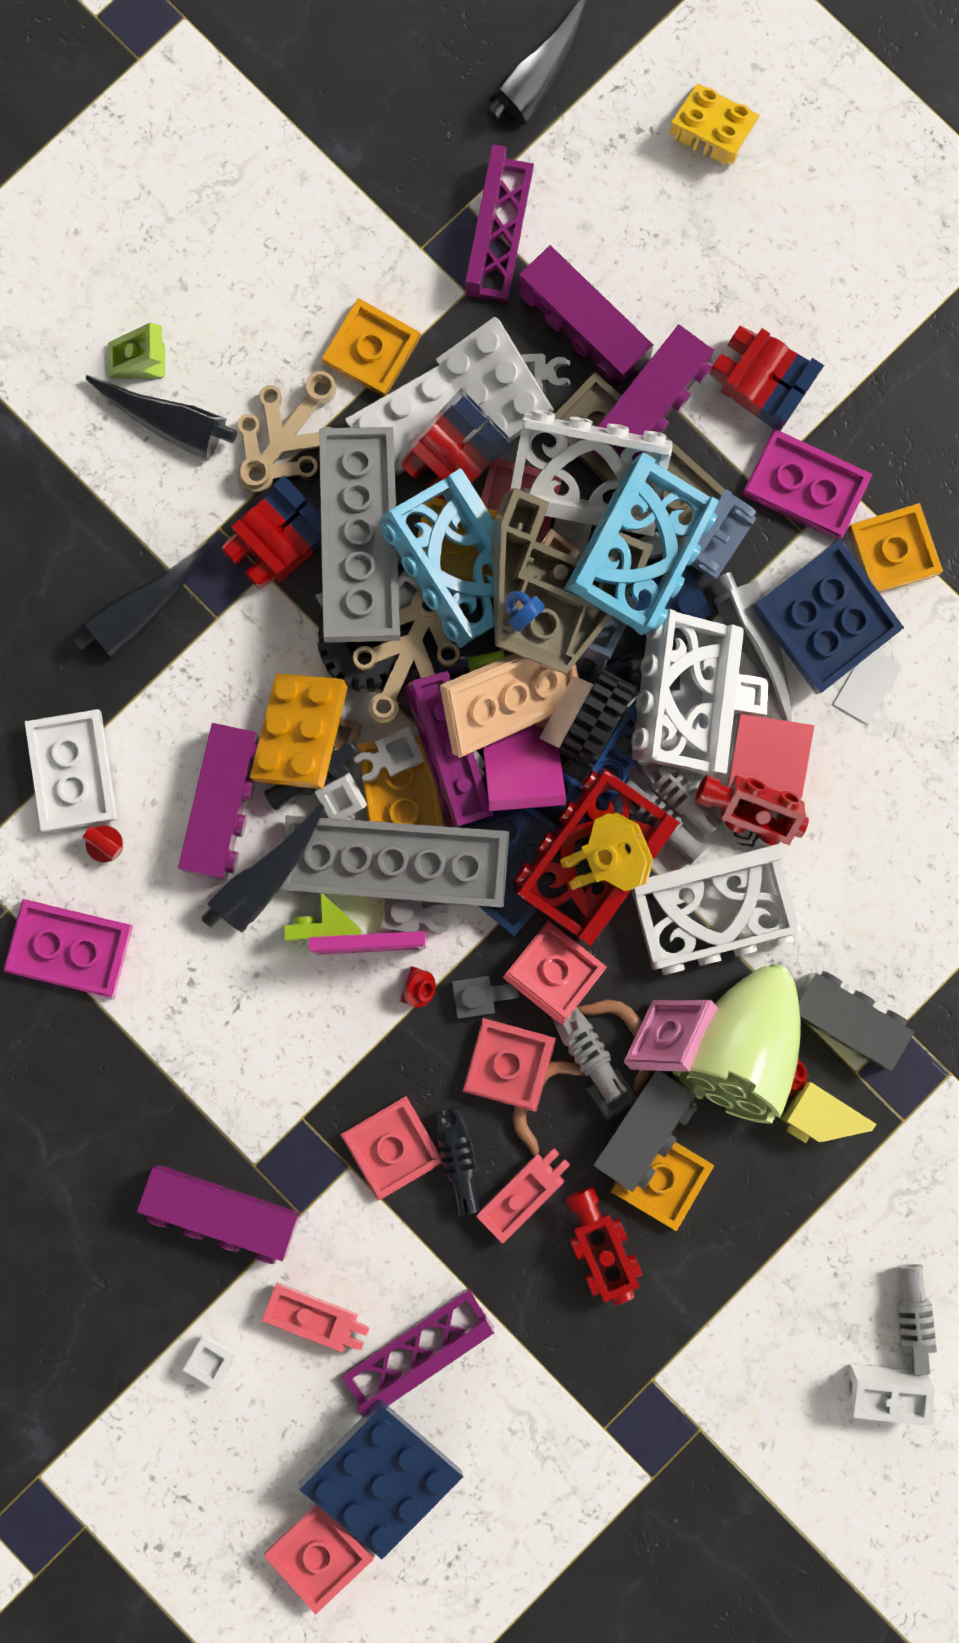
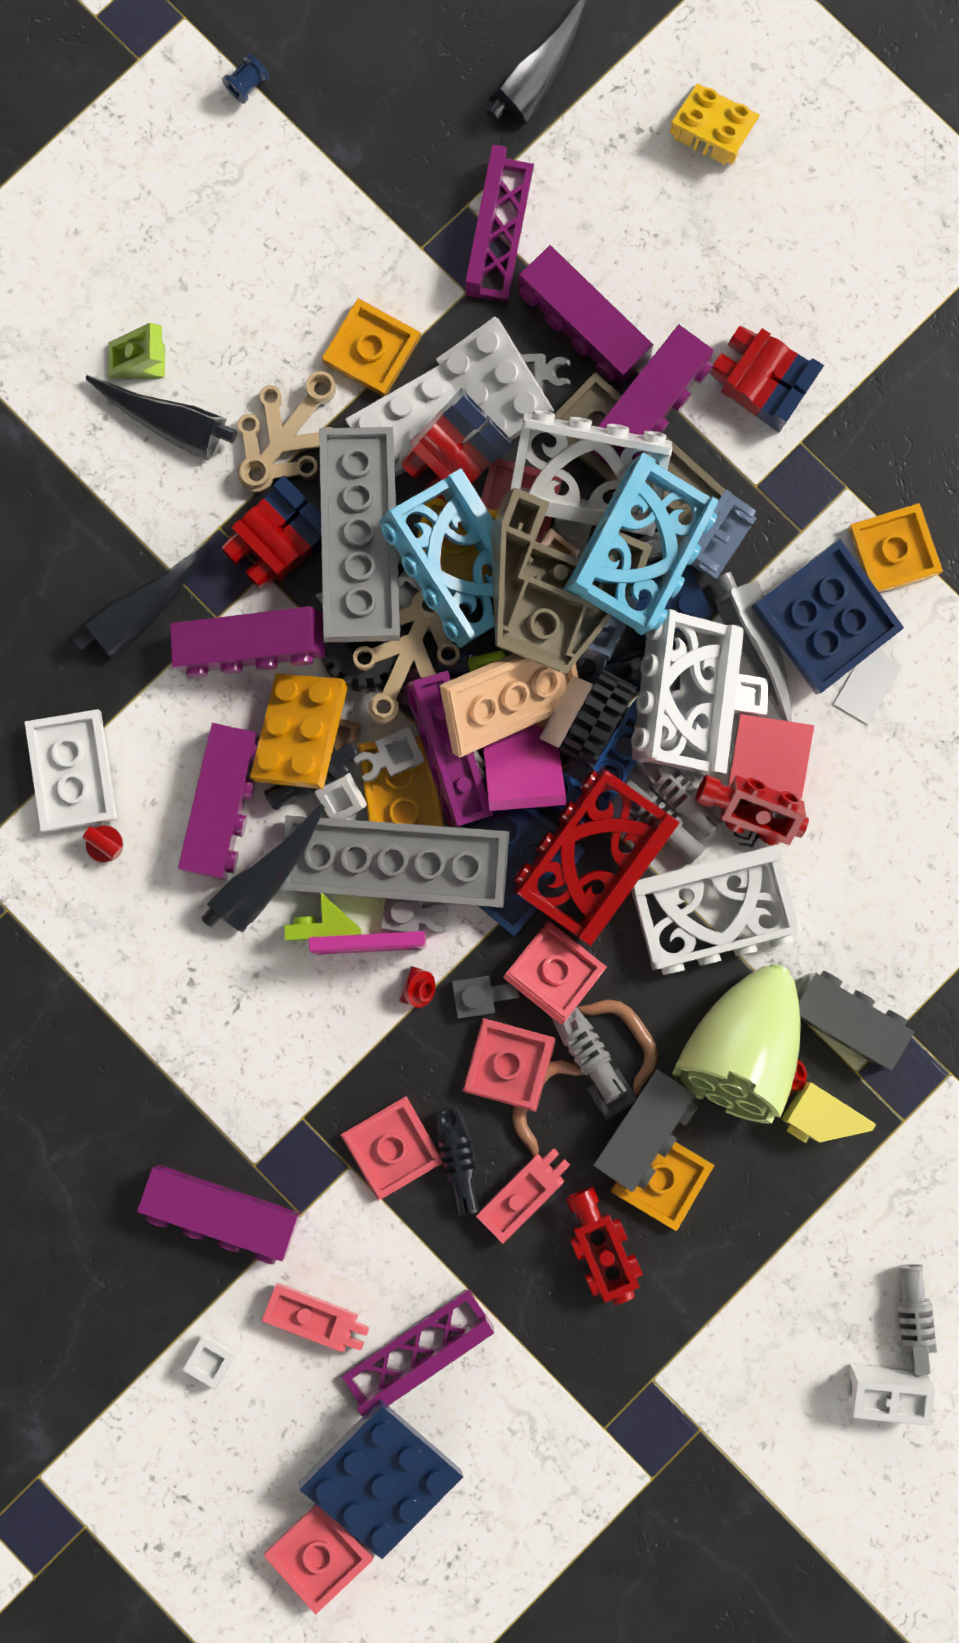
dark pink tile [3,899,133,998] -> none
blue tile [505,591,545,632] -> none
yellow hinge [560,813,653,891] -> none
bright pink tile [624,1000,718,1072] -> none
dark pink tile [742,428,873,540] -> none
none -> magenta brick [170,606,326,678]
none -> dark blue bush [222,53,270,104]

